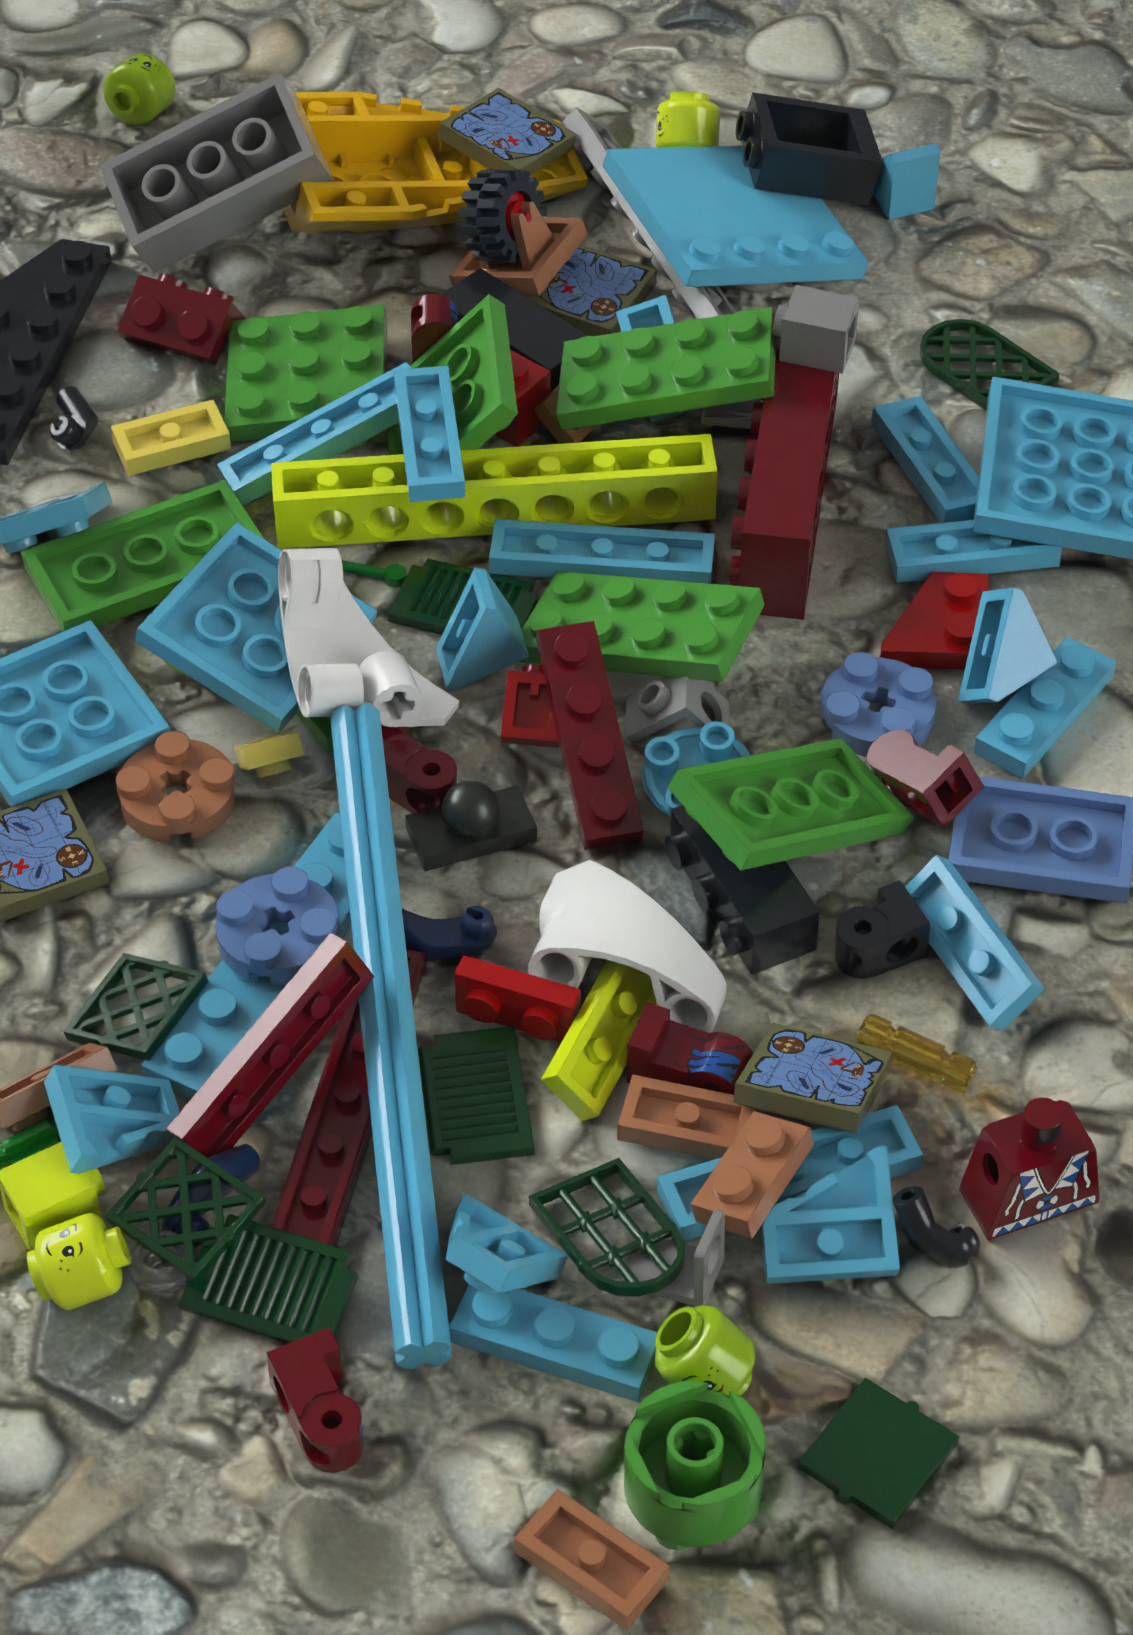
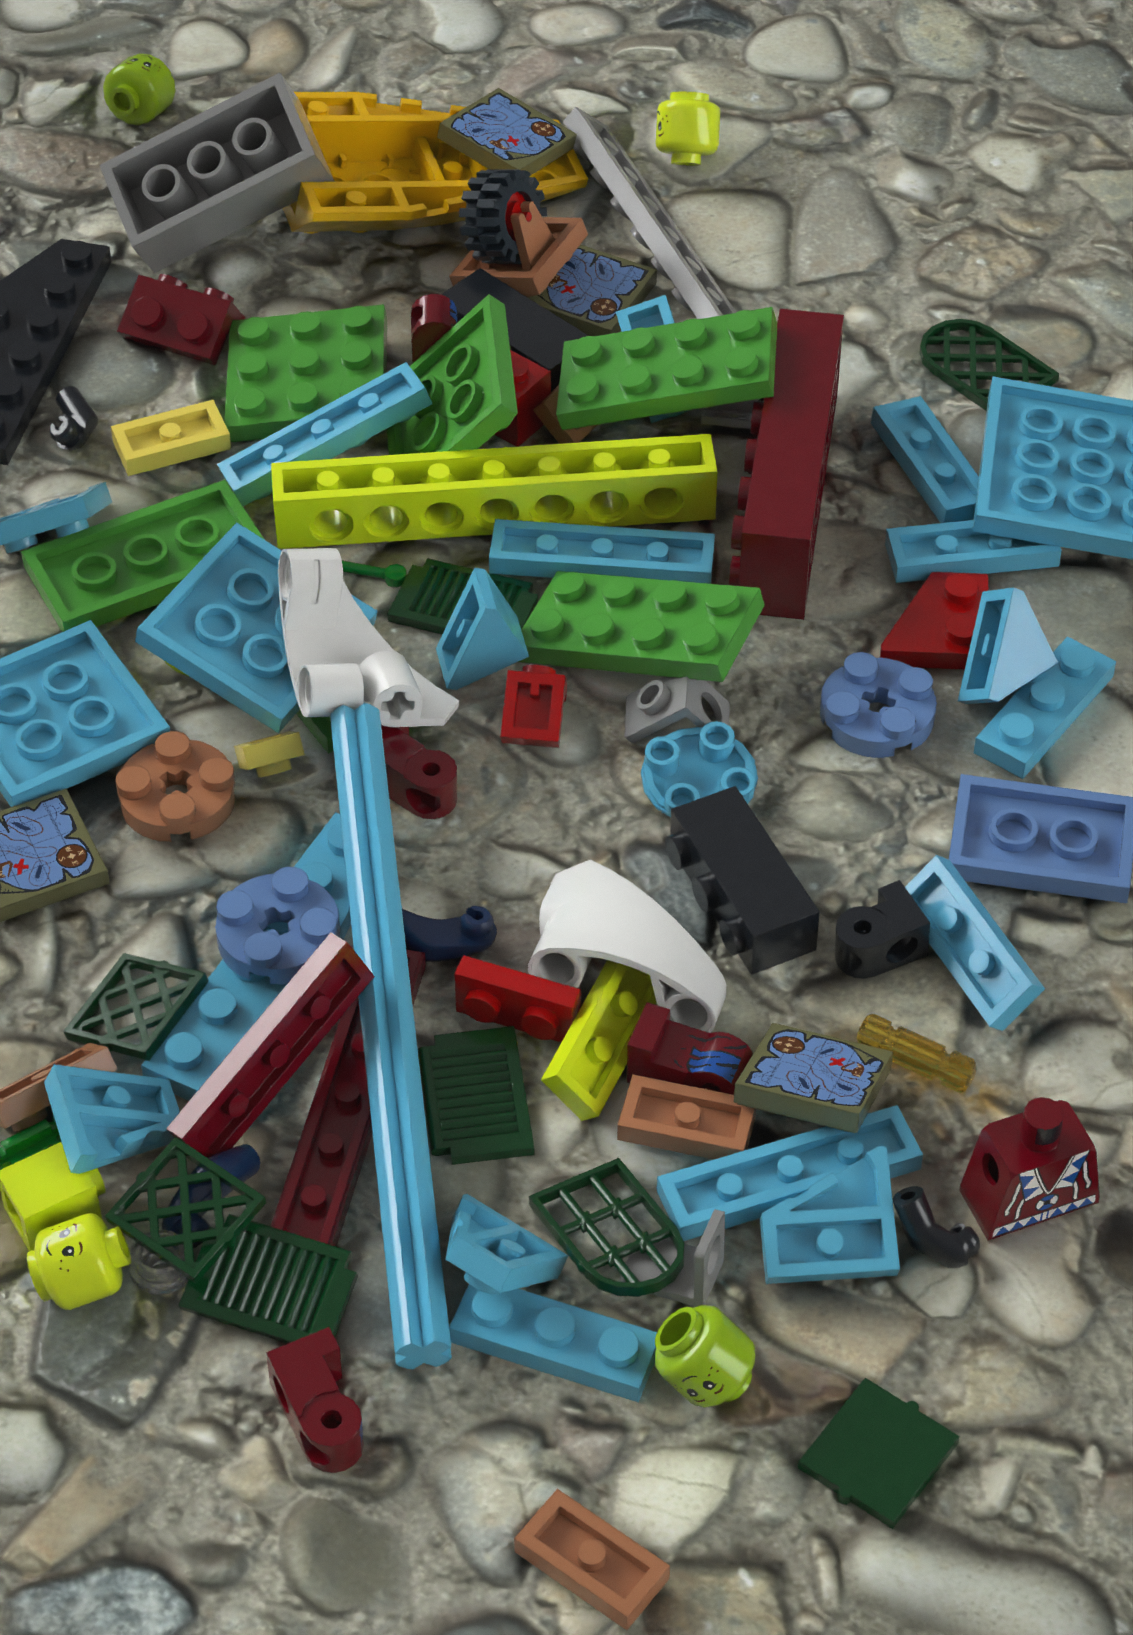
medium azure plate [394,366,465,502] -> none
pearl dark grey tile [405,781,537,872] -> none
dark red plate [536,621,644,850] -> none
medium azure plate [602,146,869,287] -> none
bright green brick [624,1381,766,1551] -> none
bright green plate [667,738,914,870] -> none
nougat plate [690,1111,815,1239] -> none
black window [735,92,883,206] -> none
light grey brick [773,285,859,374] -> none
leg [866,730,984,828] -> none
medium azure slope [872,143,940,220] -> none

